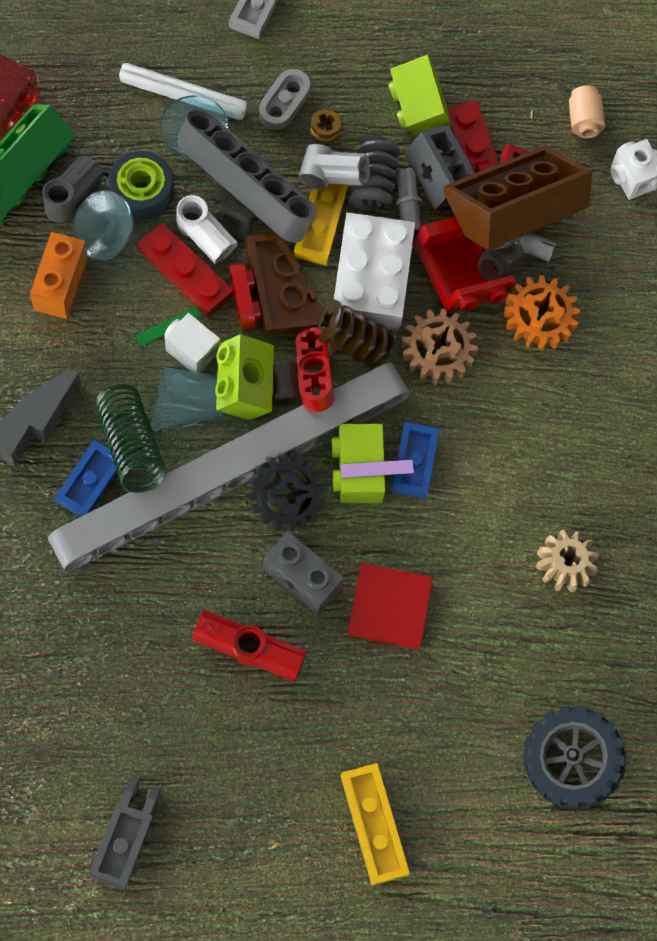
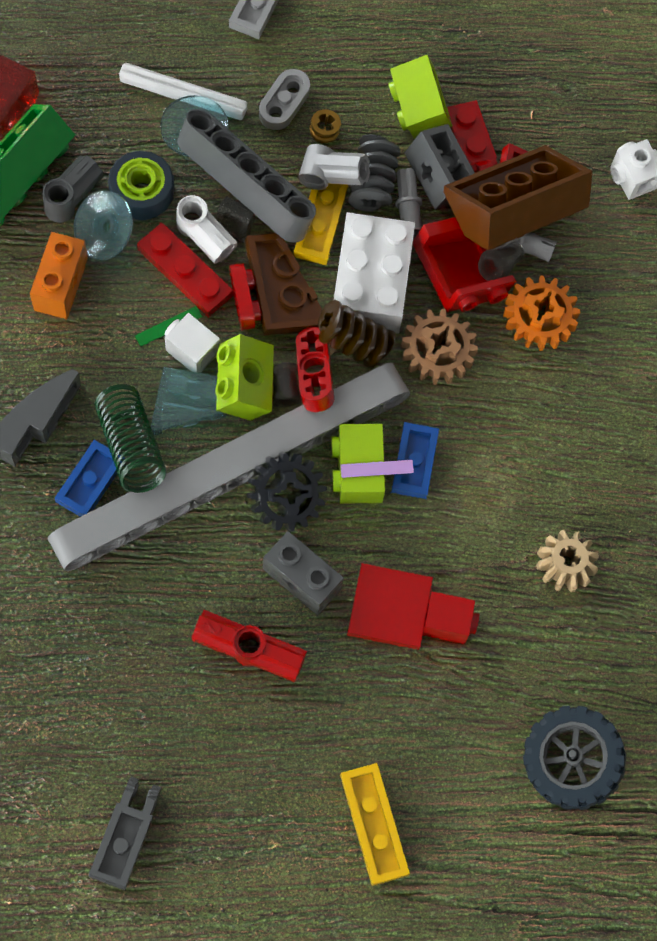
light nougat brick [569,86,605,139] -> none
none -> red brick [422,591,480,644]

